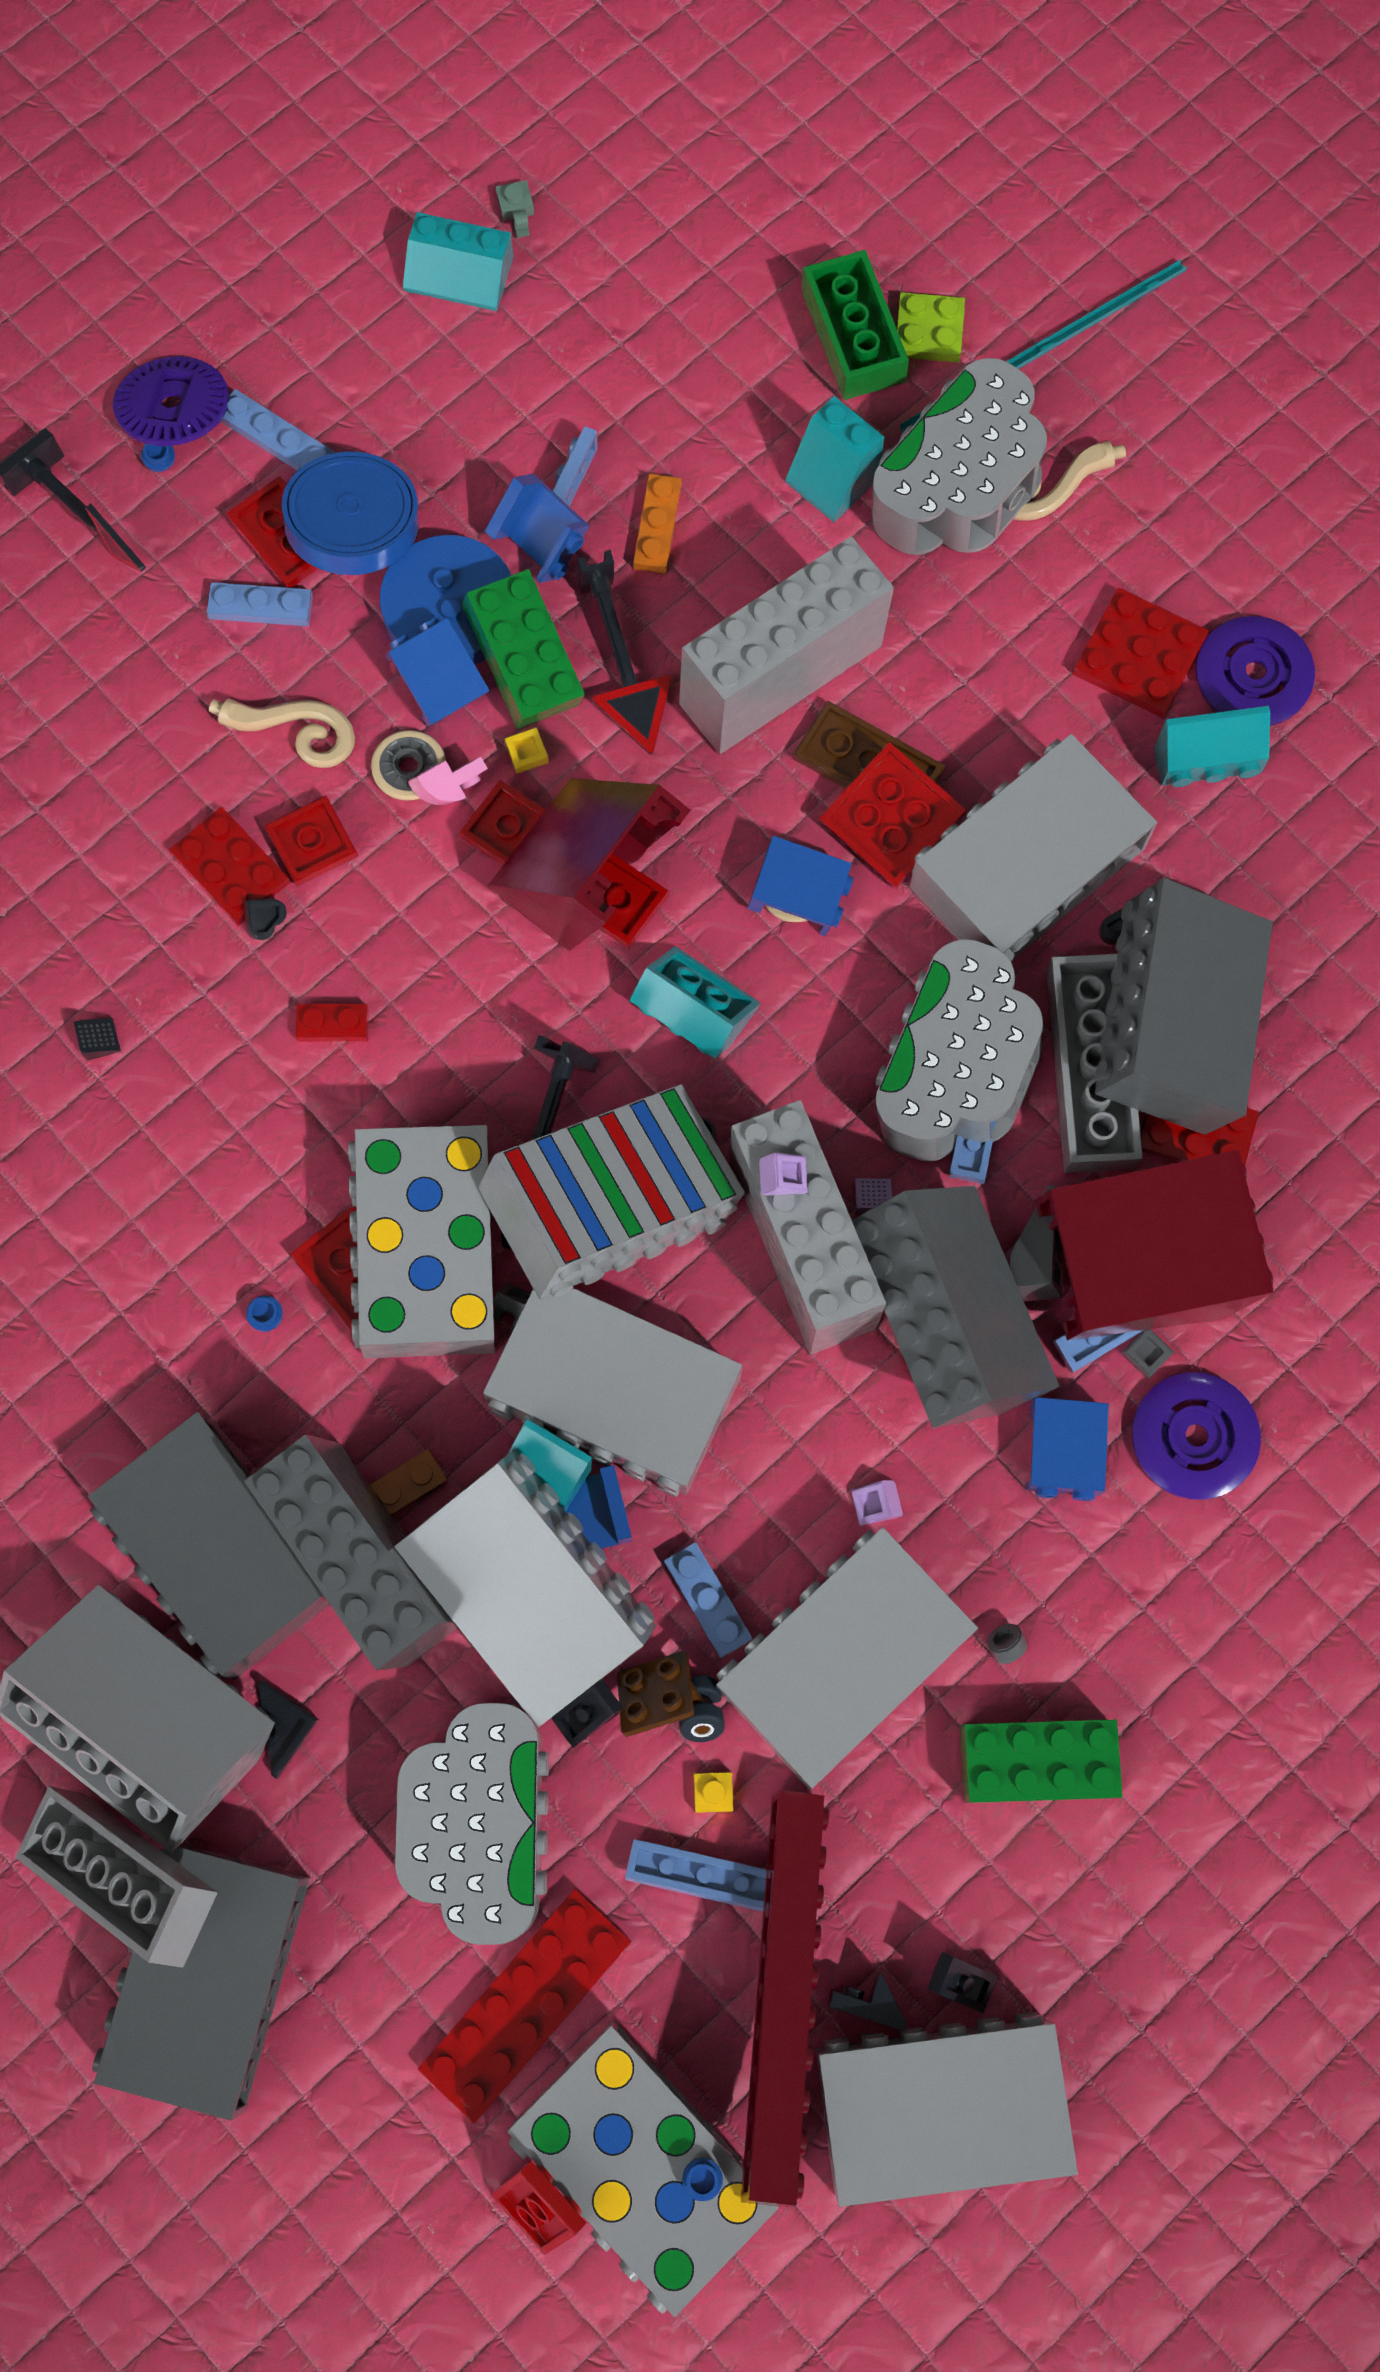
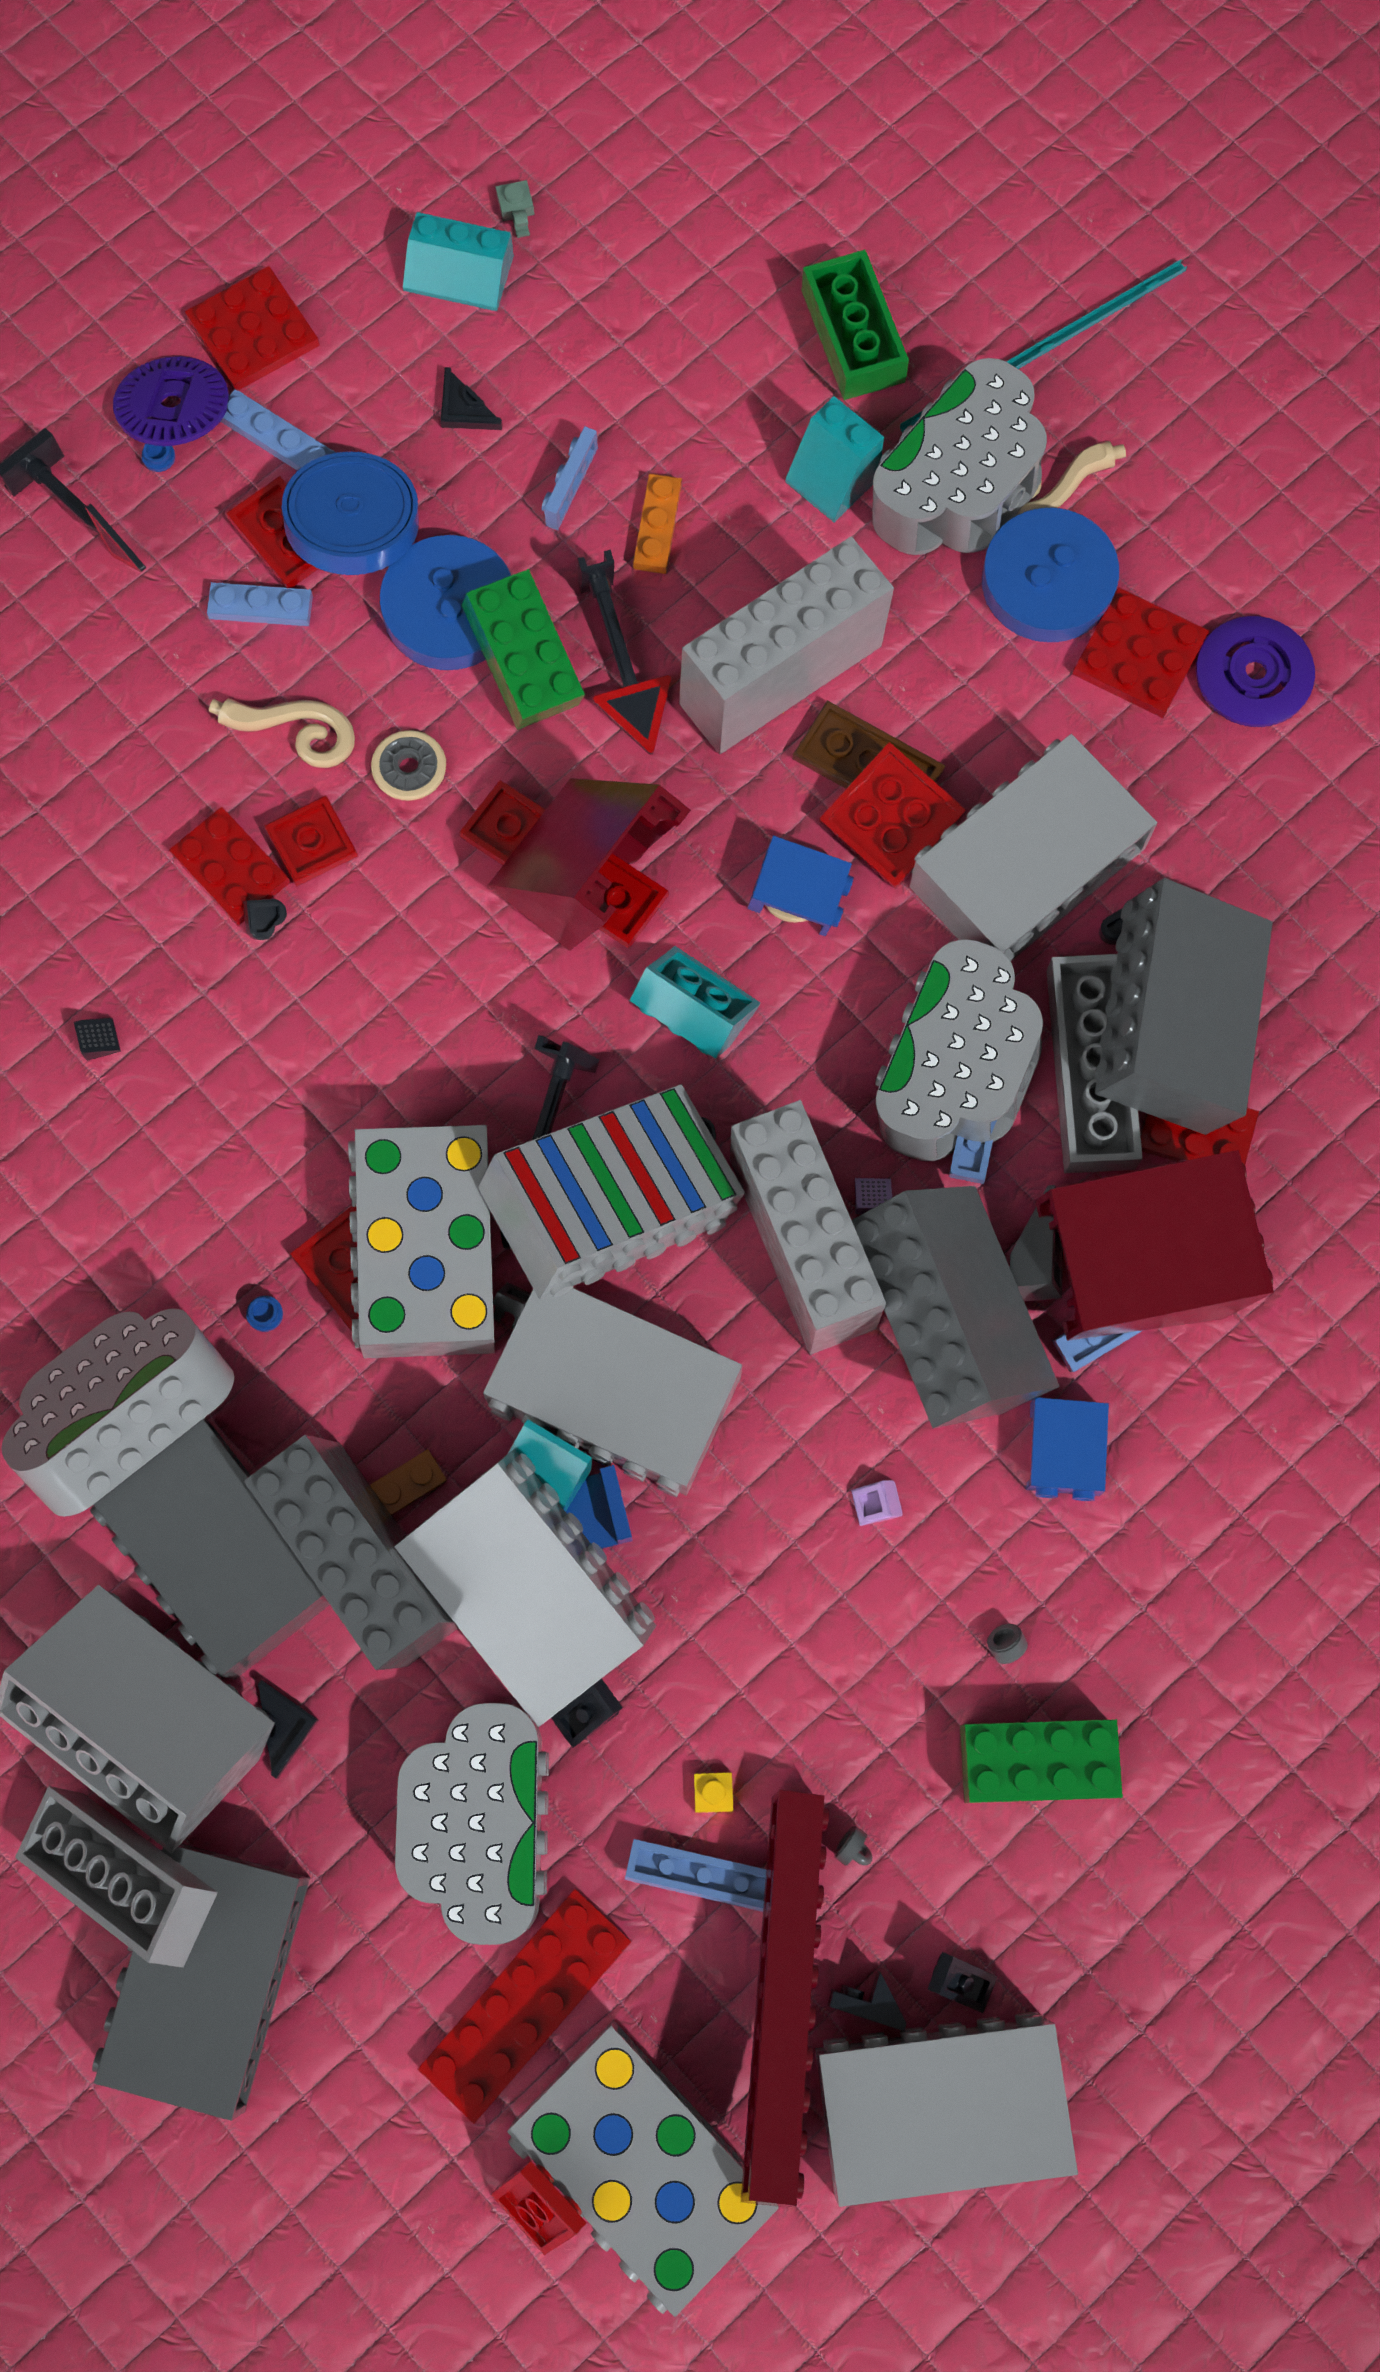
red plate [296,1004,369,1042] -> none
blue panel [385,617,490,728] -> none
bright pink brick [407,757,488,805] -> none
blue panel [485,473,590,583] -> none
yellow plate [505,728,549,774] -> none
reddish brown plate [617,1651,725,1742] -> none
medium blue plate [664,1542,753,1659] -> none
blue plate [682,2158,723,2201] -> none
light grey brick [716,1527,978,1790] -> none
lavender slope [759,1153,808,1195] -> none
lime plate [897,292,965,363] -> none
dark grey tile [1121,1329,1174,1379] -> none
dark purple piece [1132,1372,1261,1500] -> none
teal slope [1154,706,1270,787] -> none
none -> light grey brick [1,1309,234,1517]
none -> red plate [184,266,320,391]
none -> black tile [441,367,502,430]
none -> dark grey tile [834,1826,873,1866]
none -> blue brick [982,508,1119,642]

